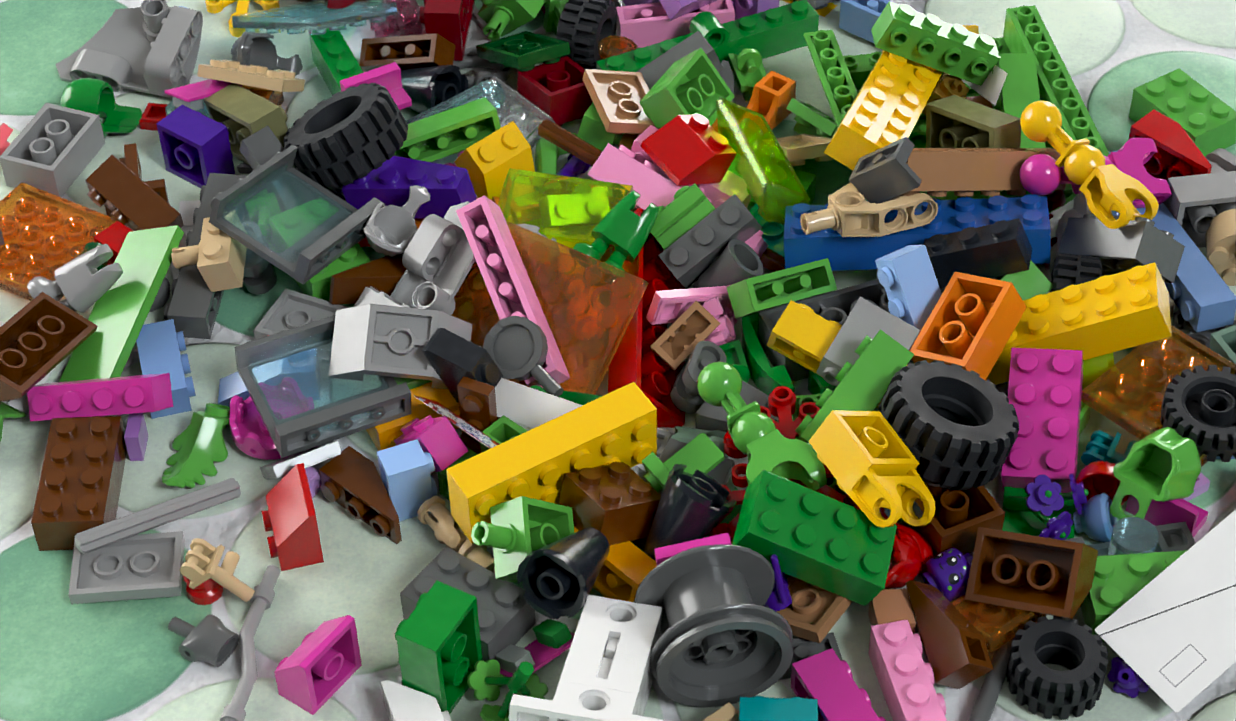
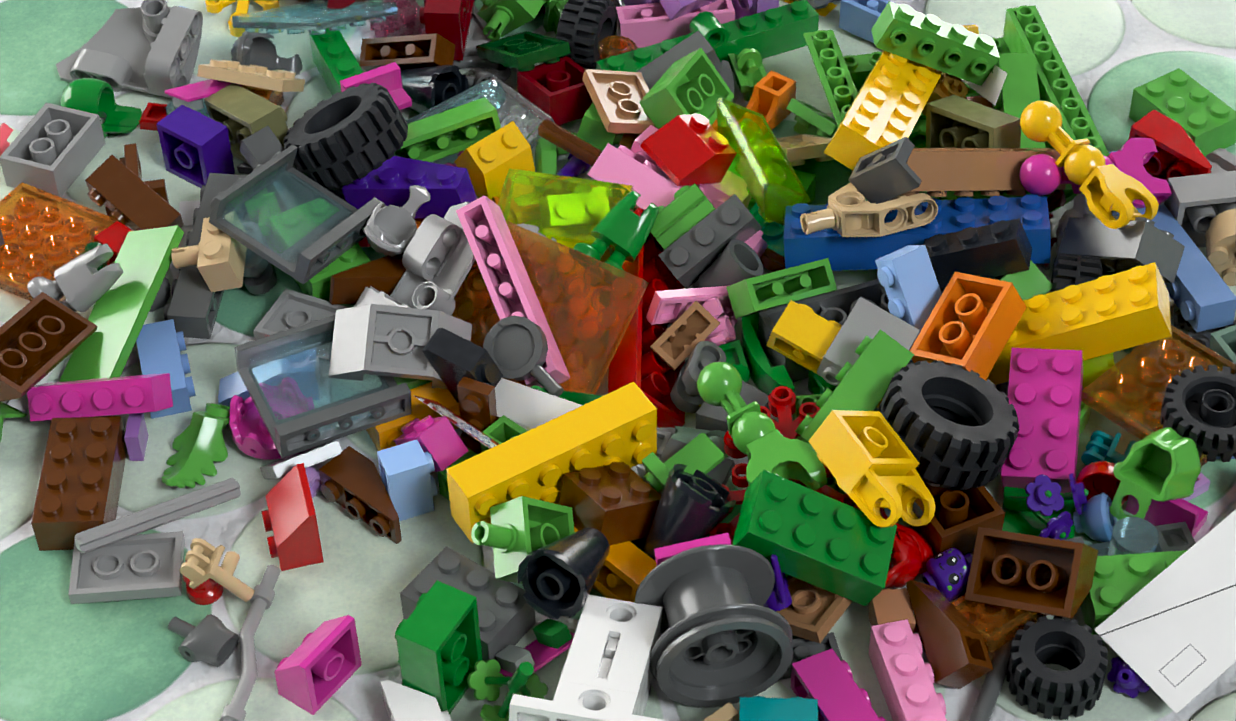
tan piece [417,496,495,573] -> none

